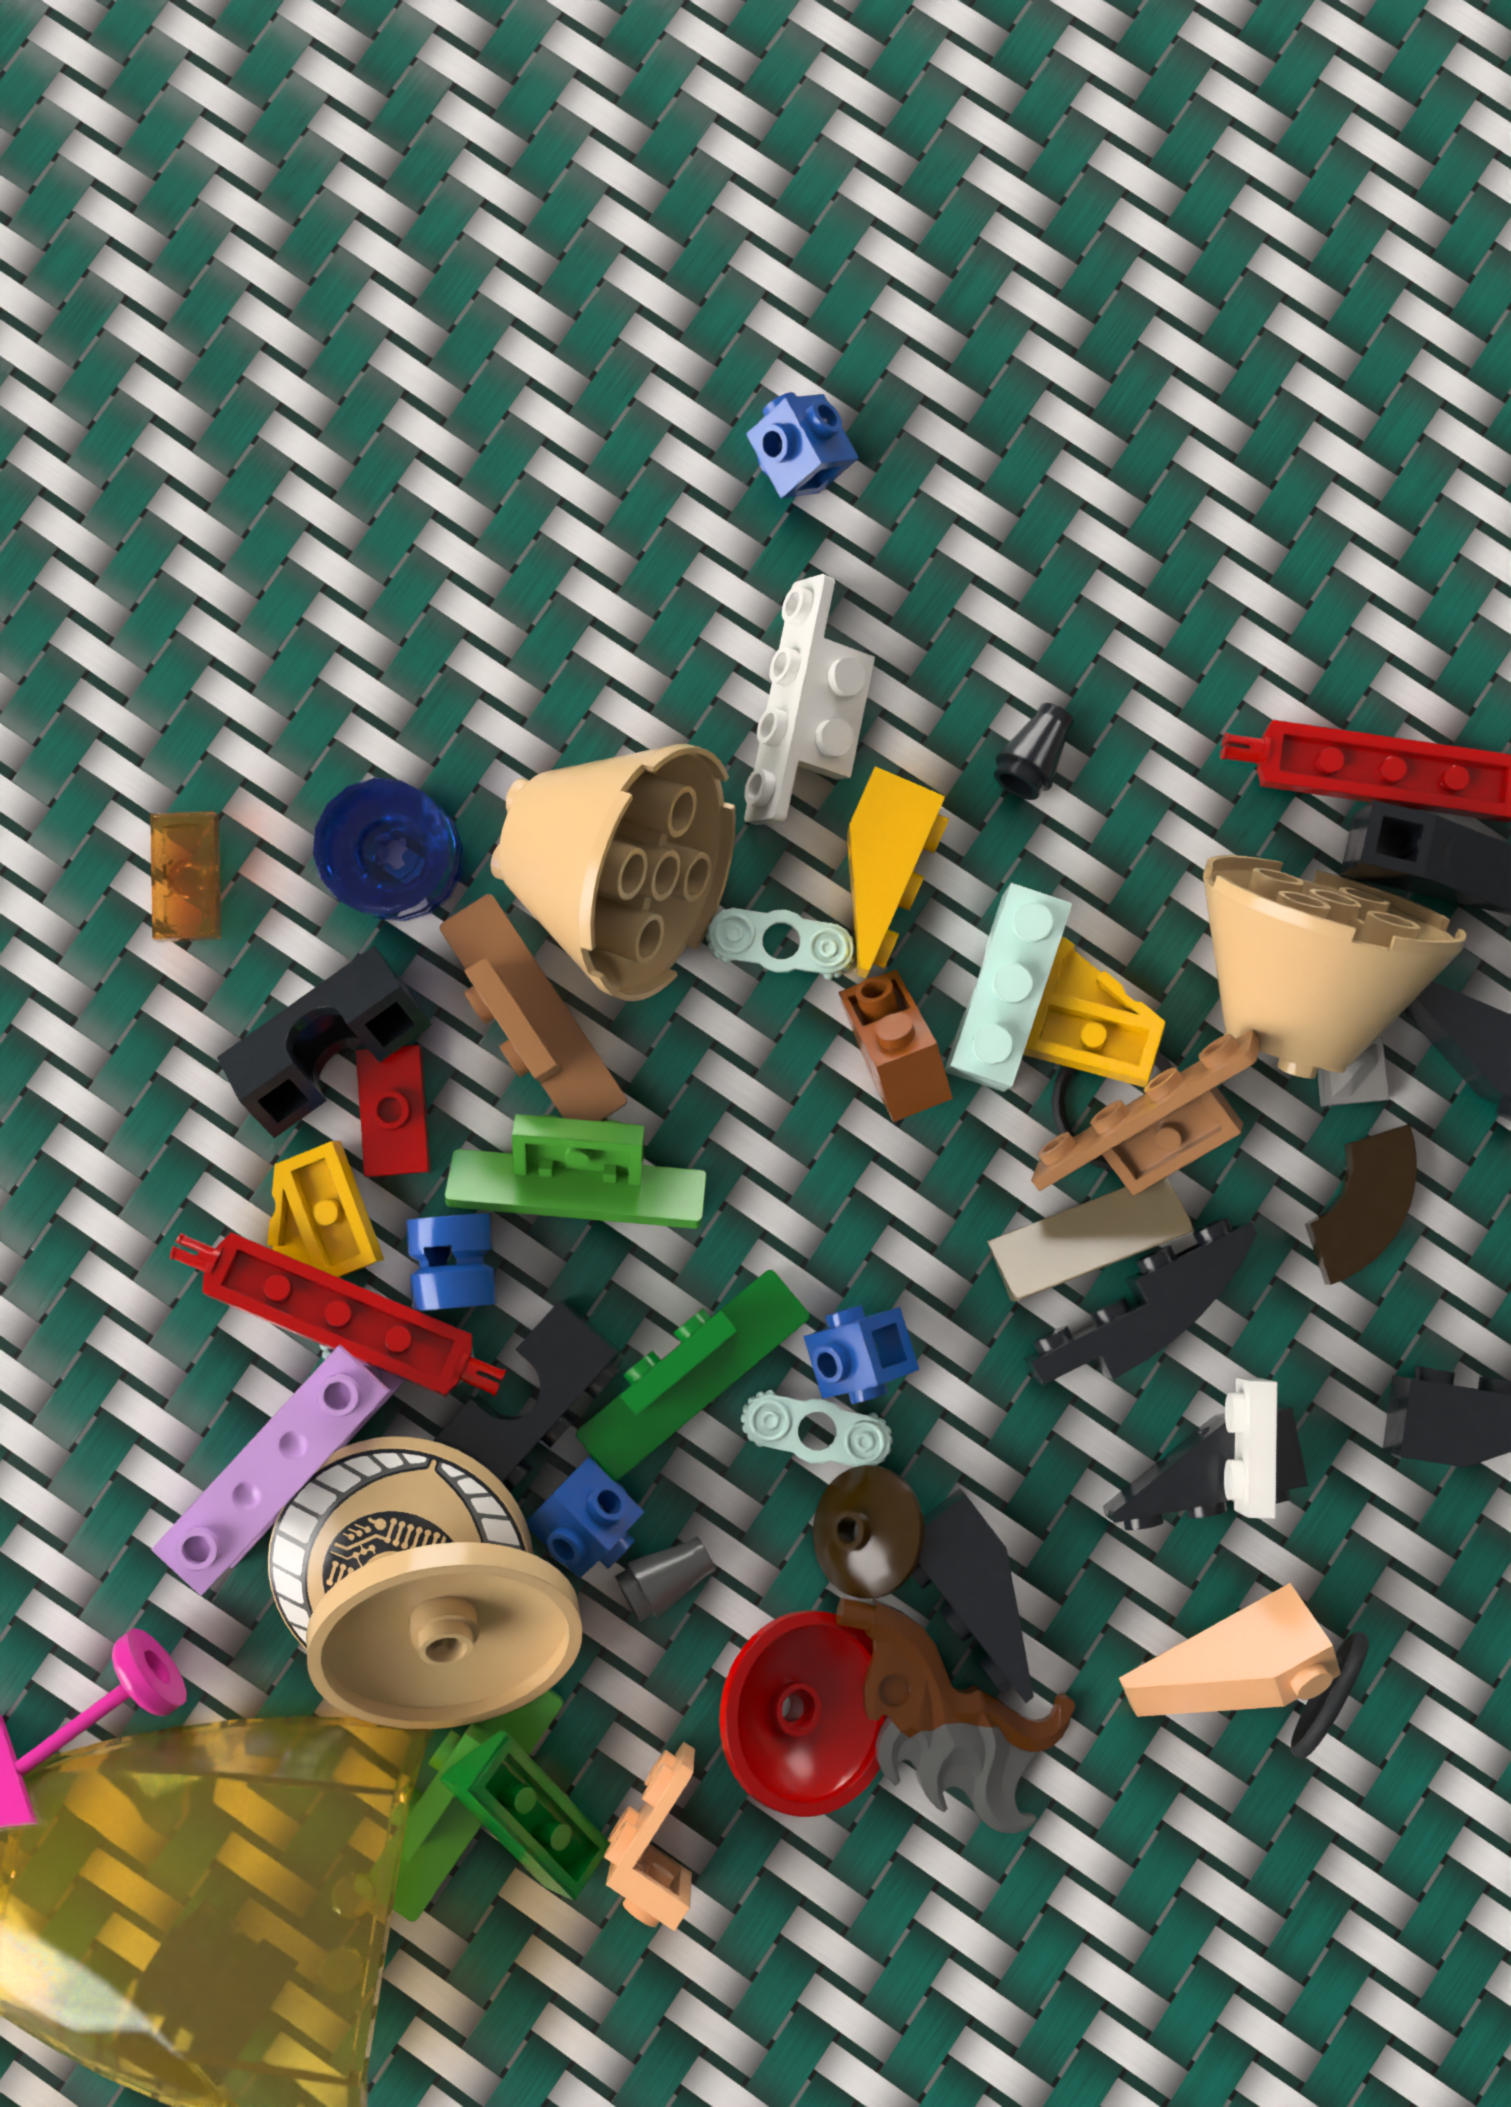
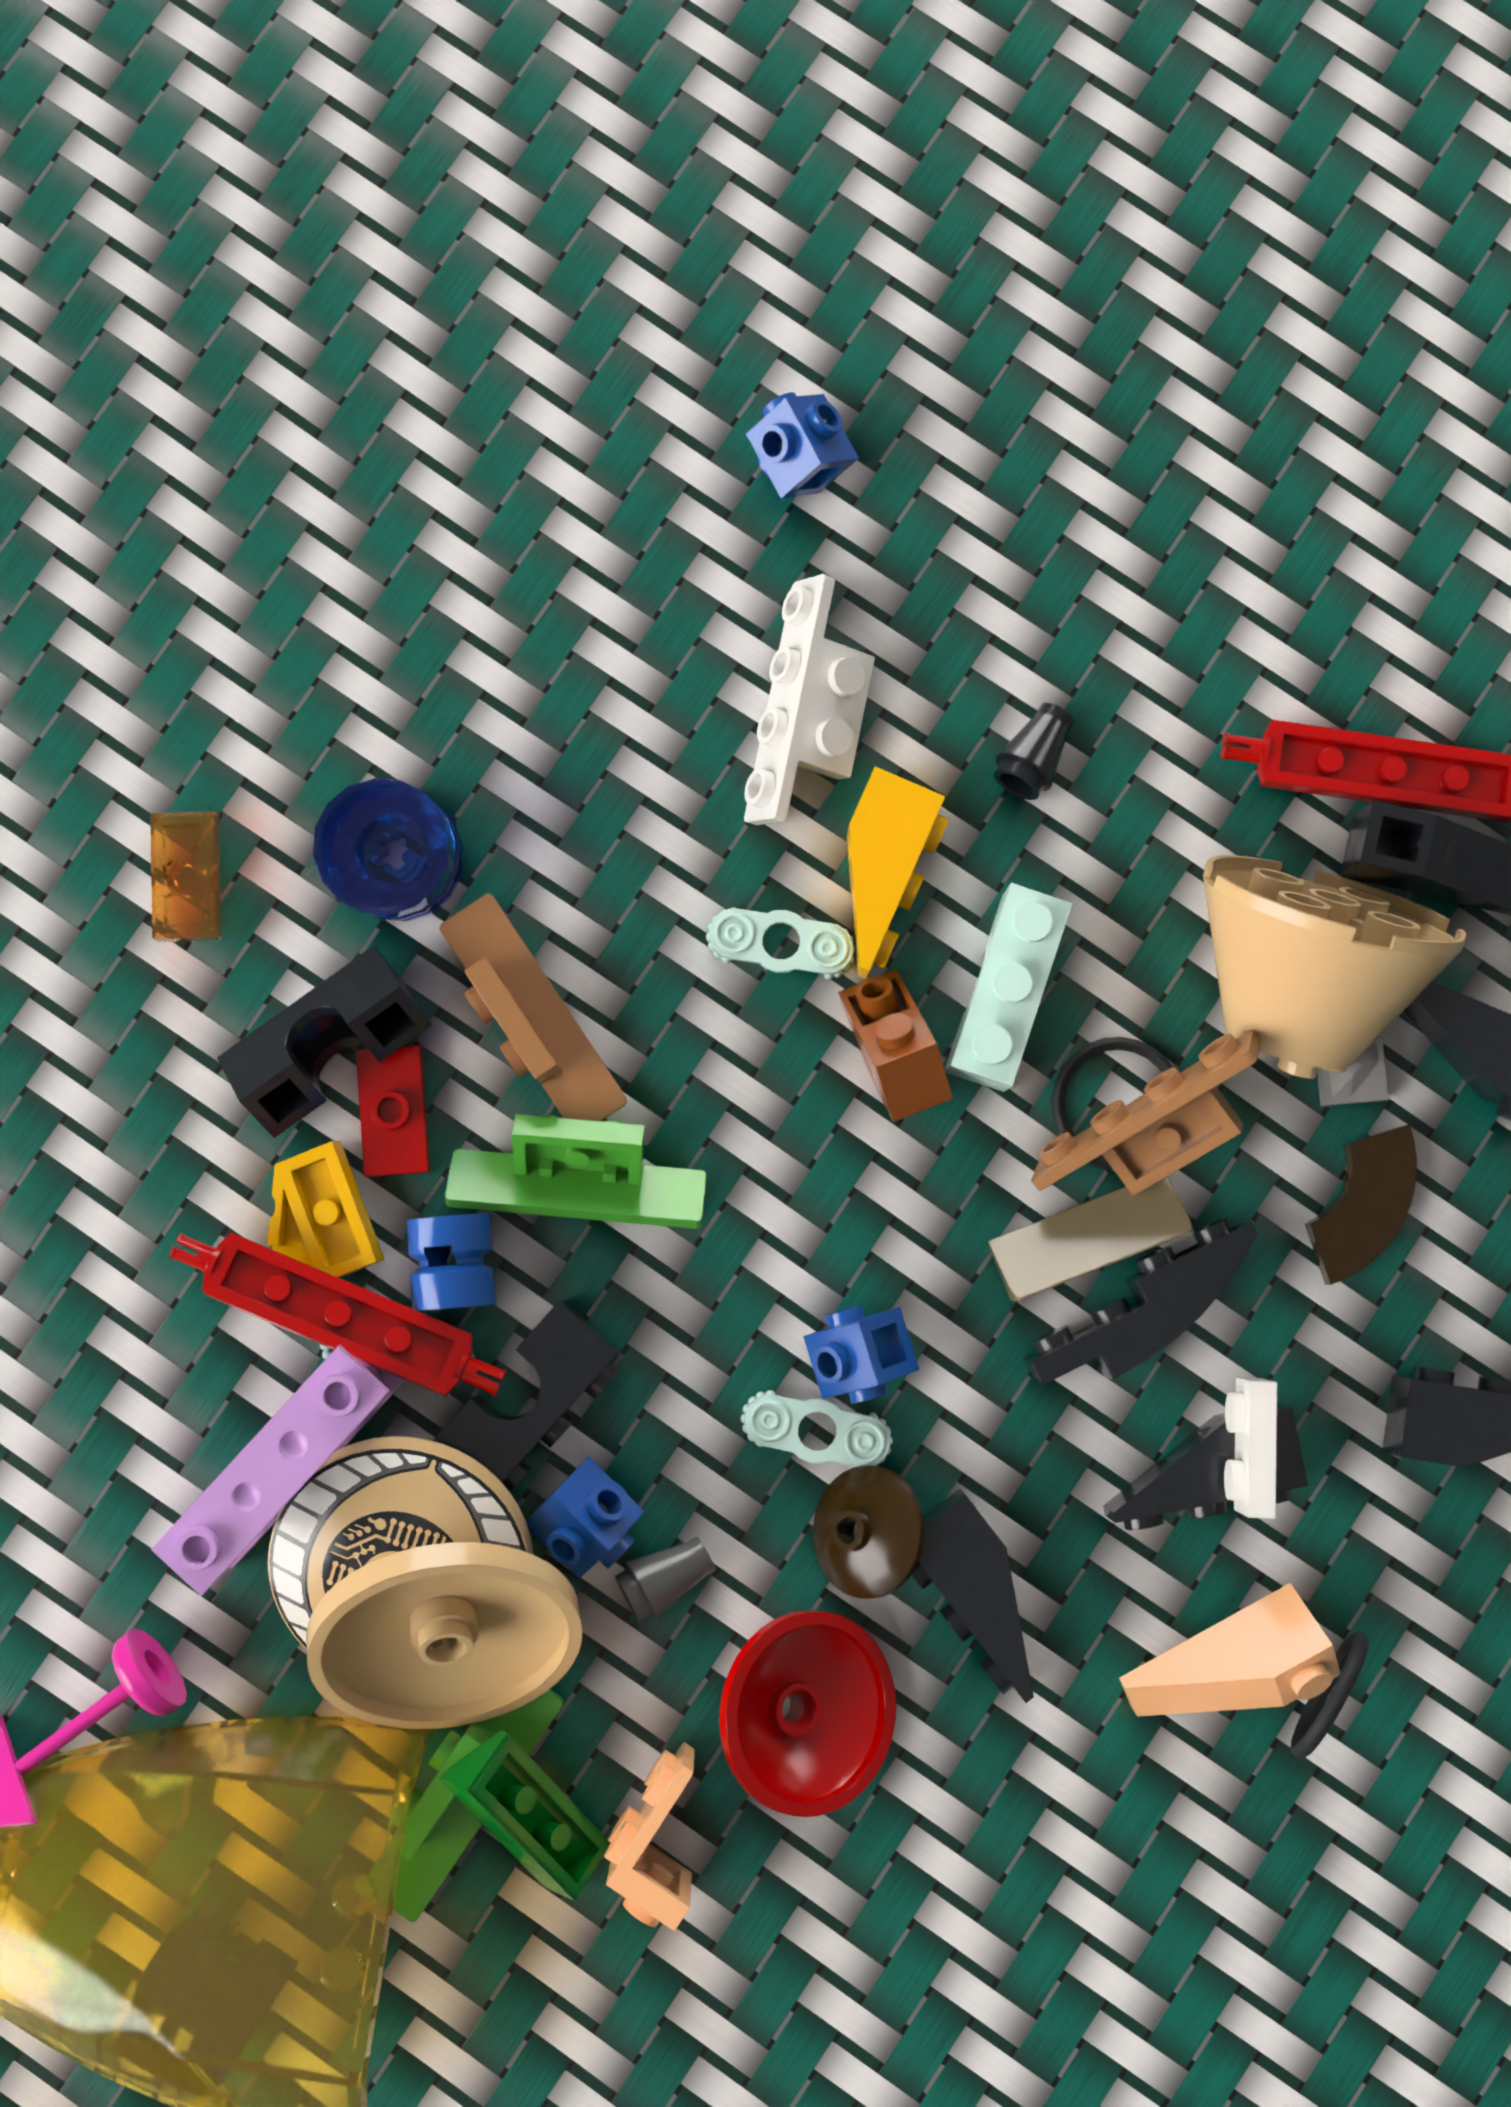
tan cone [490,744,736,1001] -> none
green bracket [576,1270,810,1481] -> none
piece [836,1598,1075,1834] -> none
yellow wing [1023,937,1165,1088] -> none

